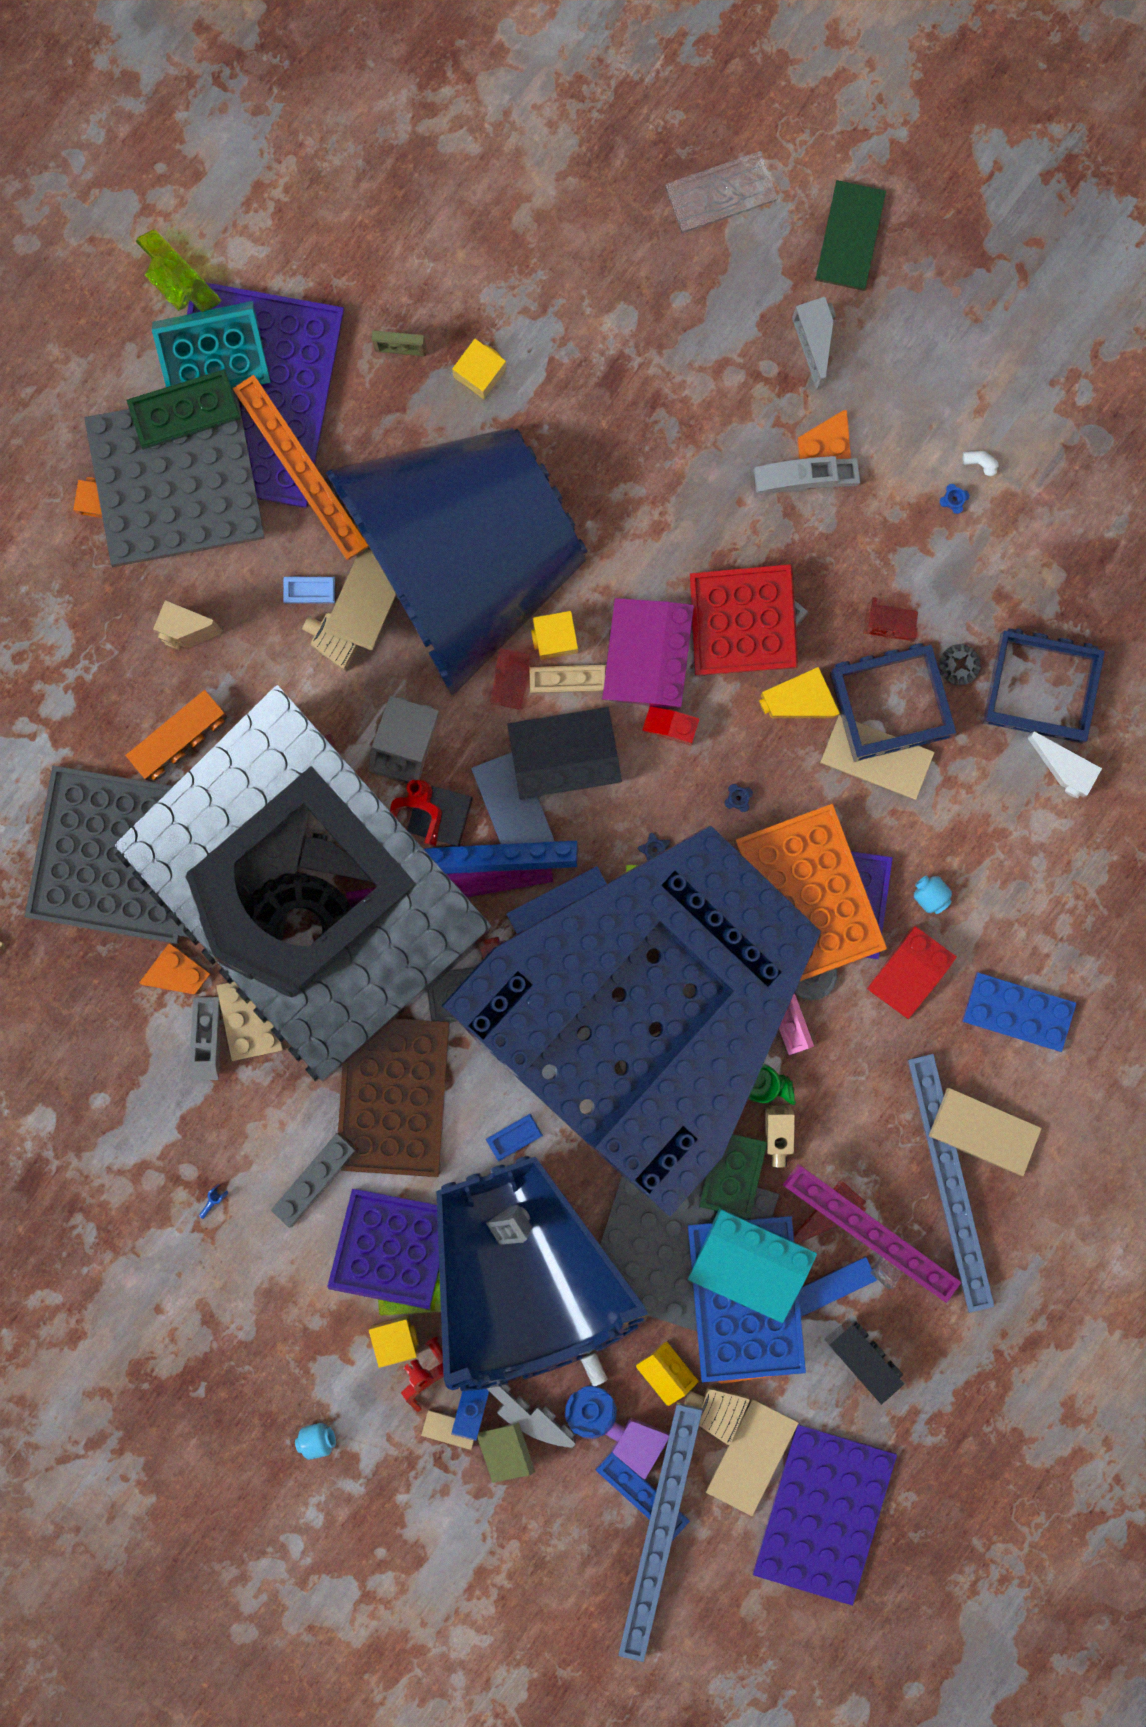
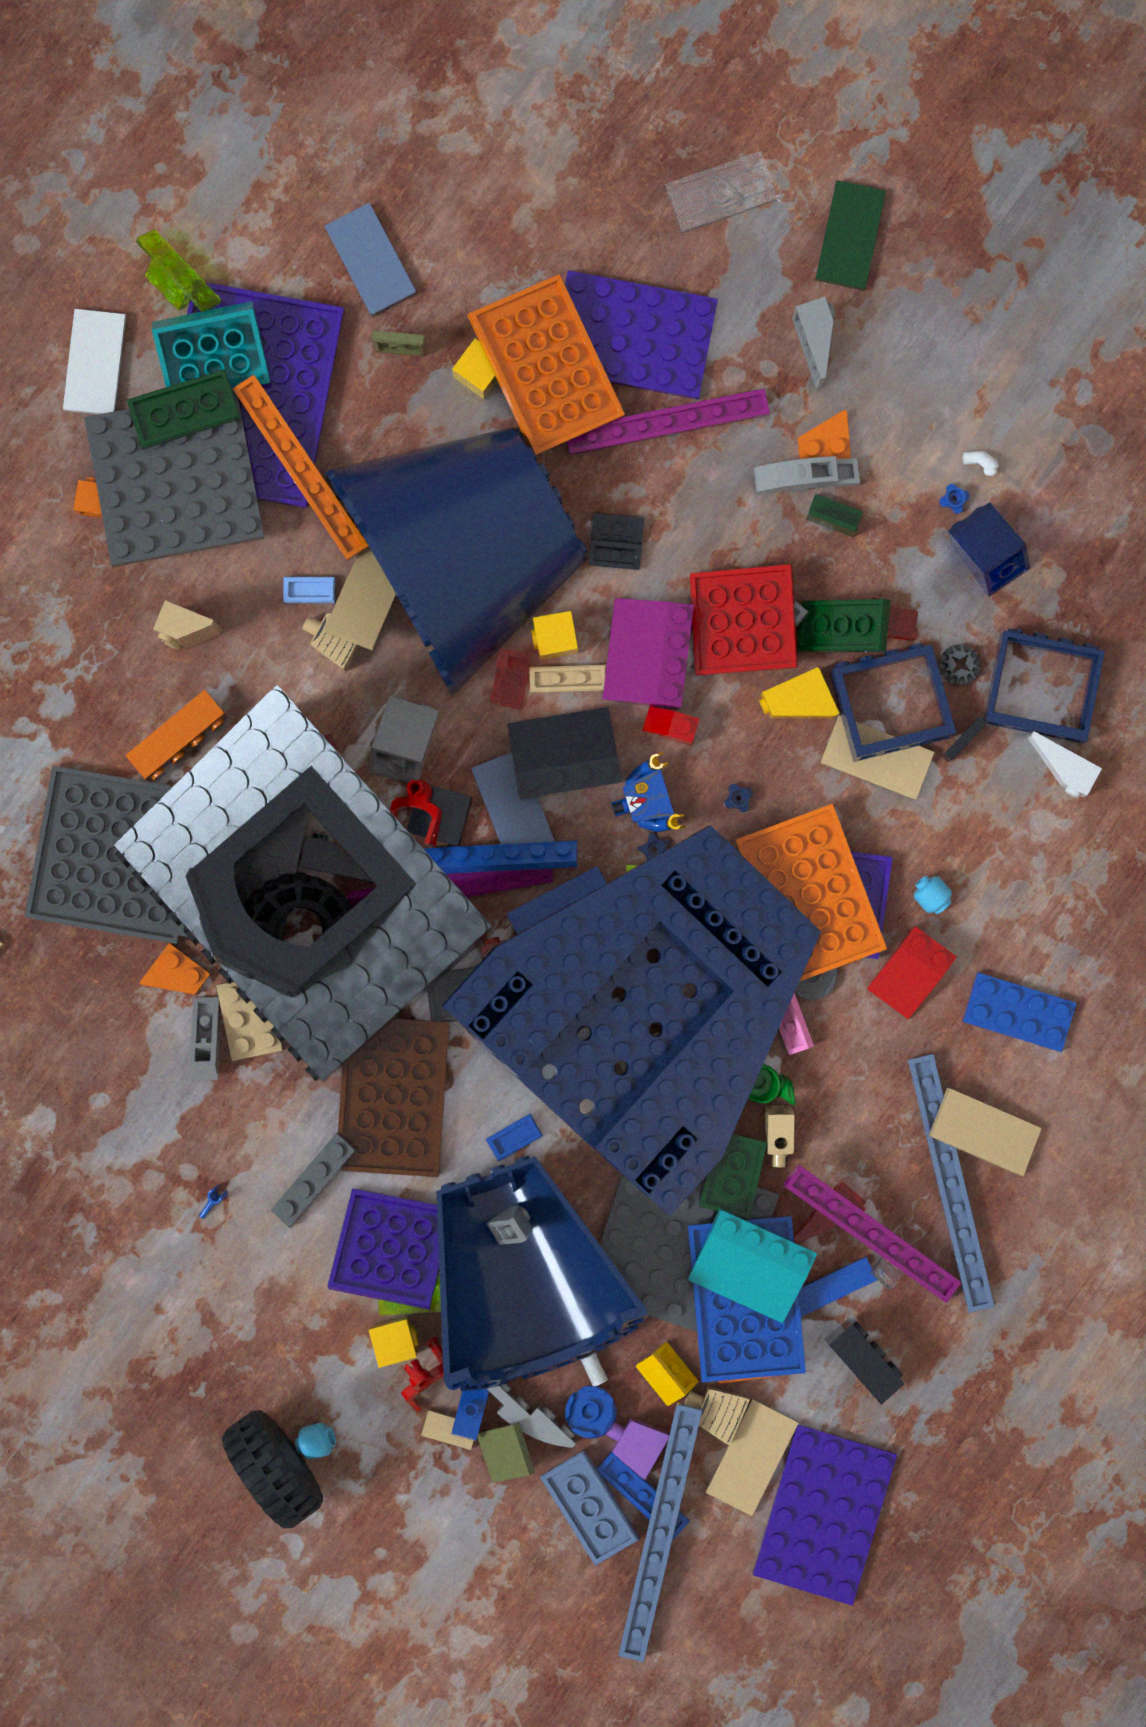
none -> white tile [63,309,127,415]
none -> black tyre [221,1410,323,1529]
none -> sand blue tile [324,203,417,317]
none -> orange plate [467,274,625,455]
none -> sand blue tile [540,1449,640,1566]
none -> dark purple plate [565,270,718,400]
none -> magenta plate [567,388,770,455]
none -> black slope [589,512,644,570]
none -> blue torso [611,752,686,832]
none -> dark green tile [797,599,891,653]
none -> dark green panel [806,494,863,537]
none -> black tile [941,717,986,762]
none -> clear blue slope [948,502,1030,597]

